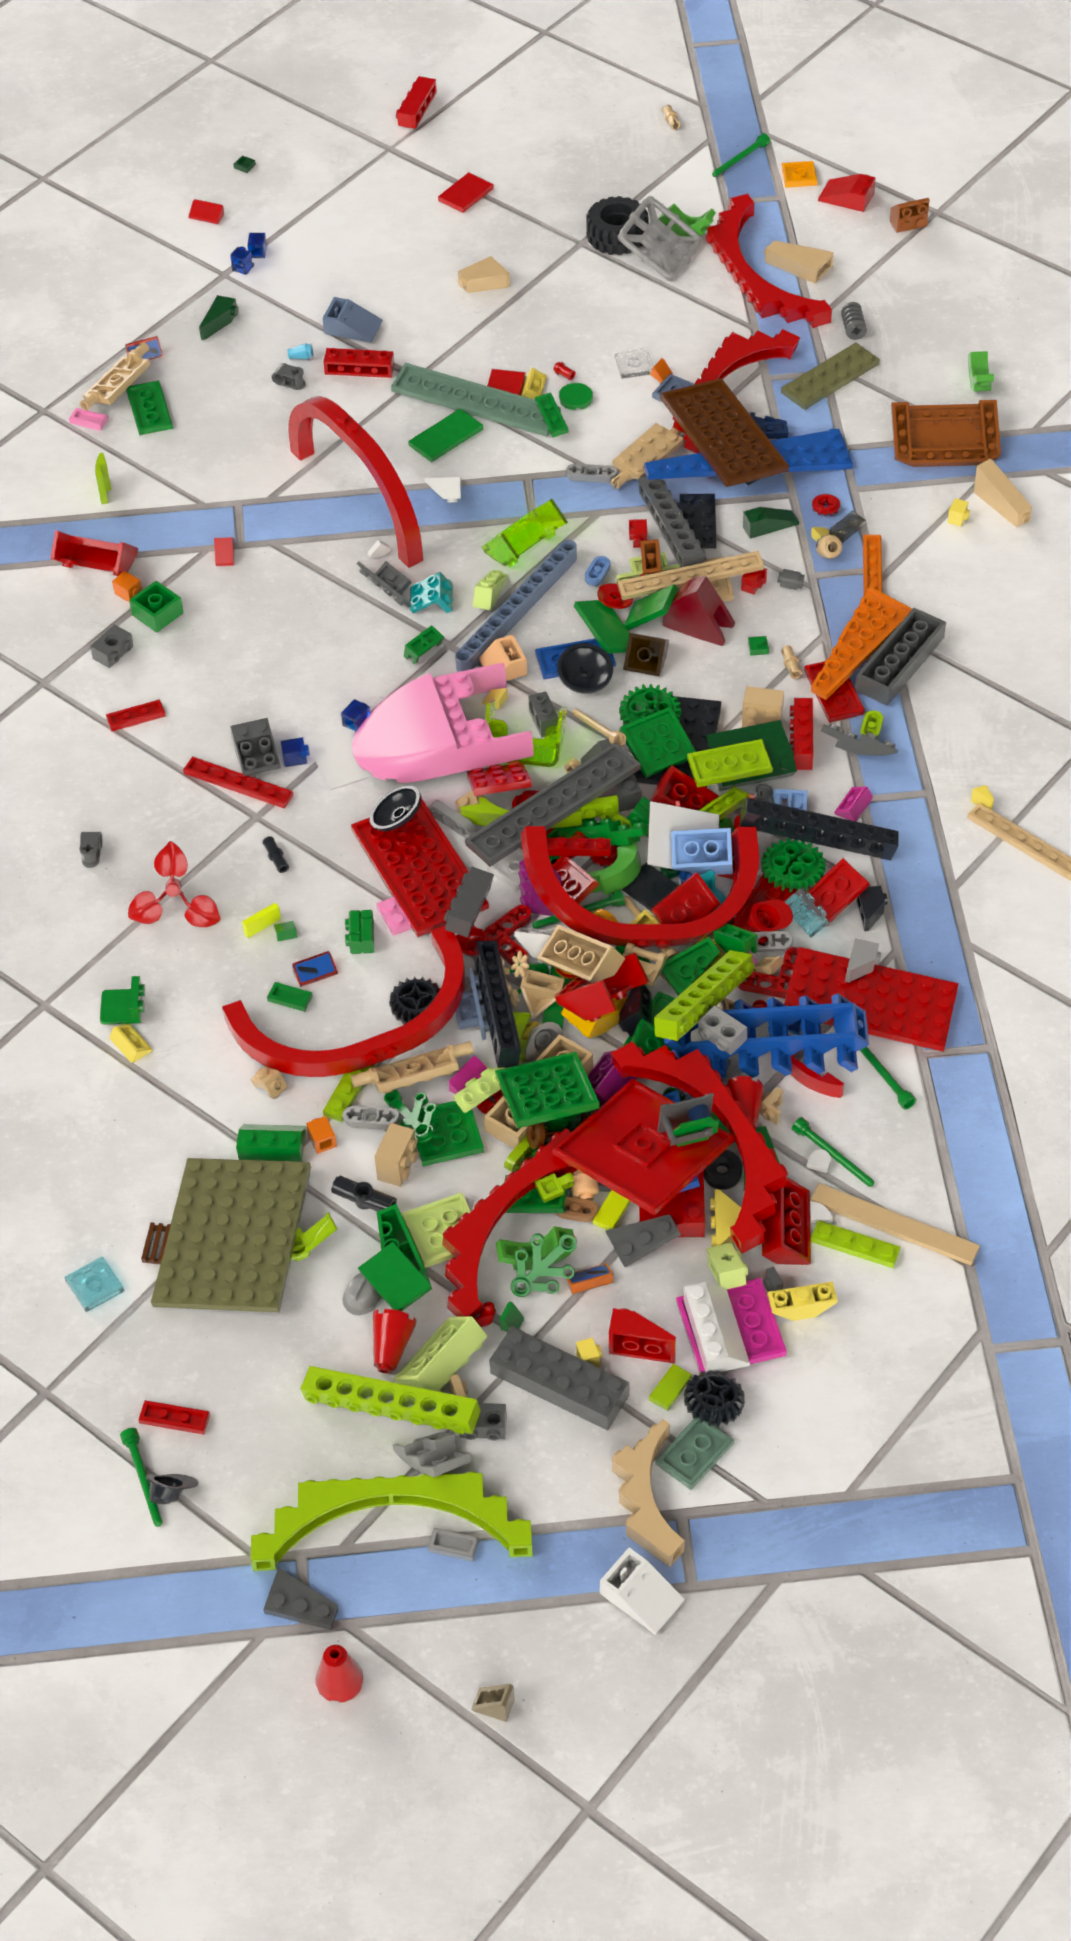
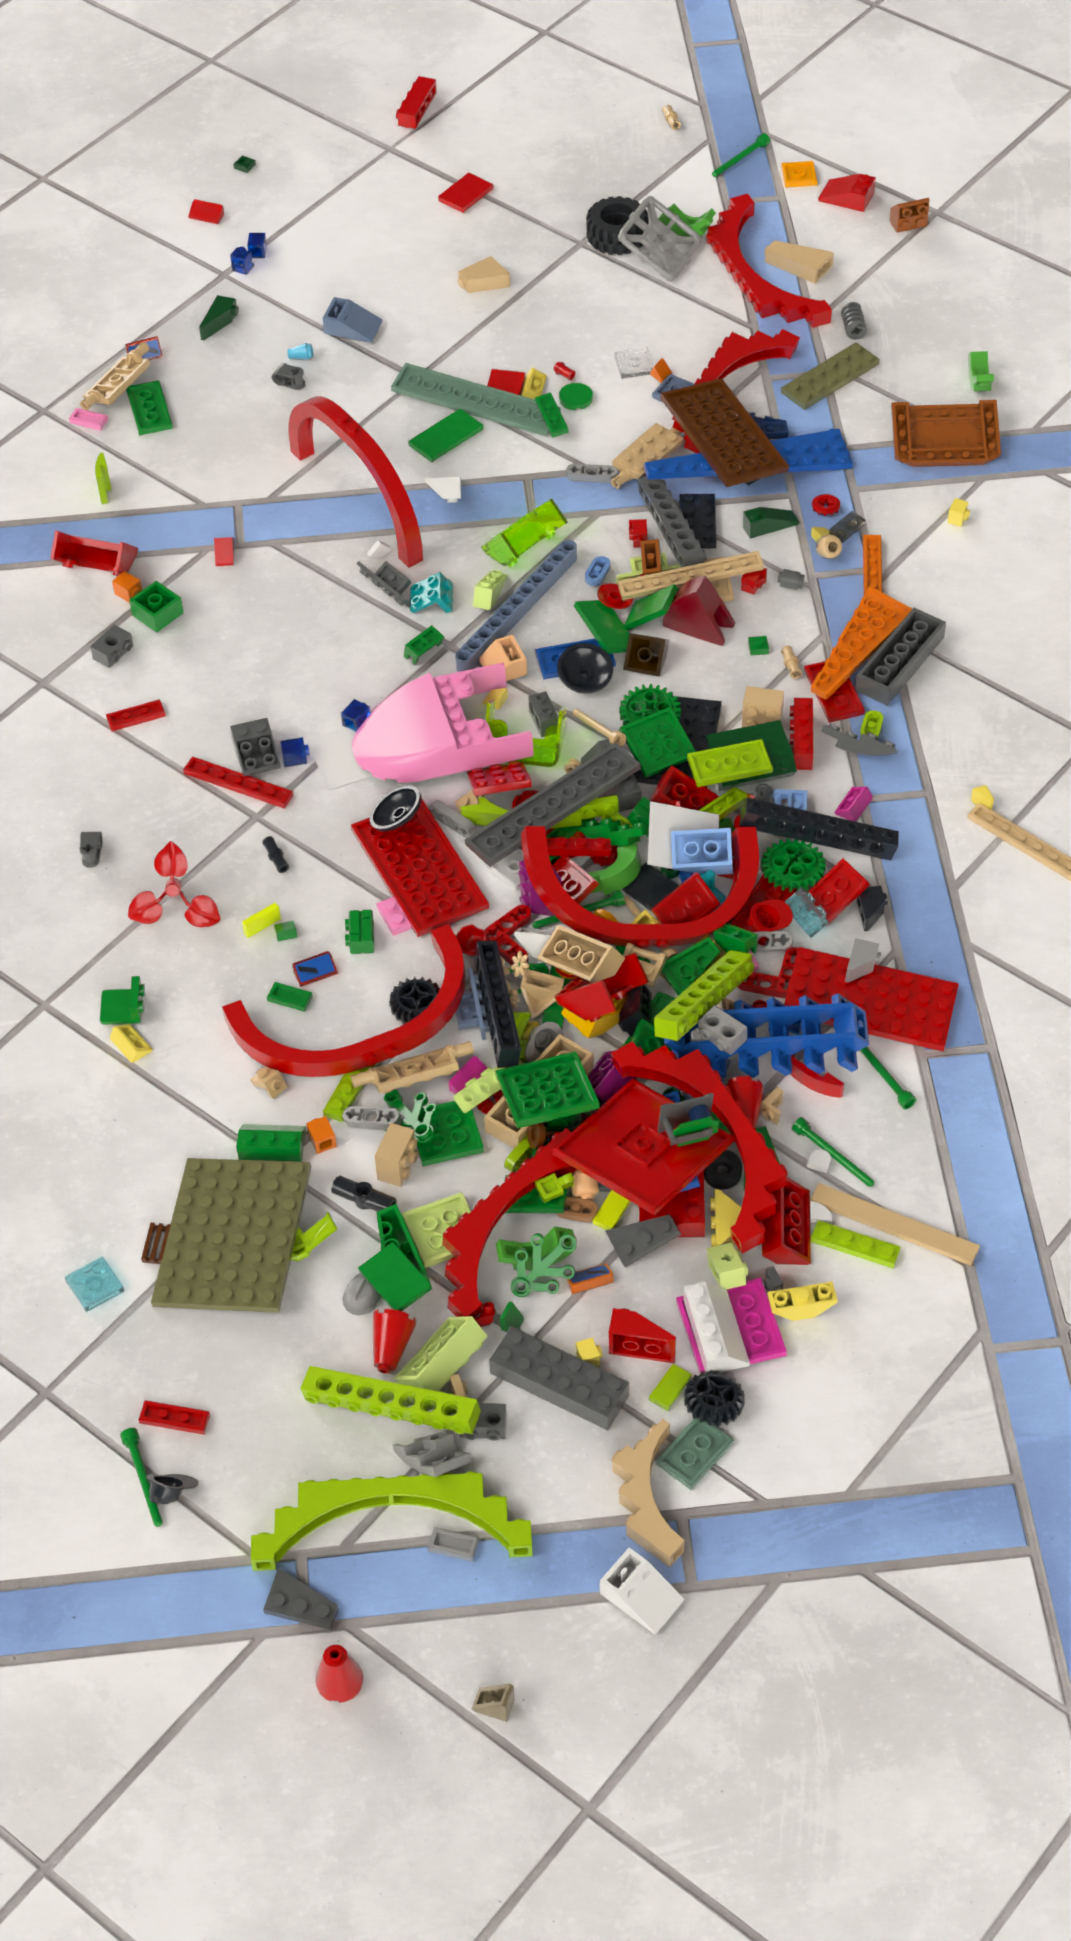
red brick [323,348,395,378] -> none
dark grey brick [444,867,494,938] -> none
tan plate [754,956,783,975] -> none
tan slope [974,459,1032,528] -> none

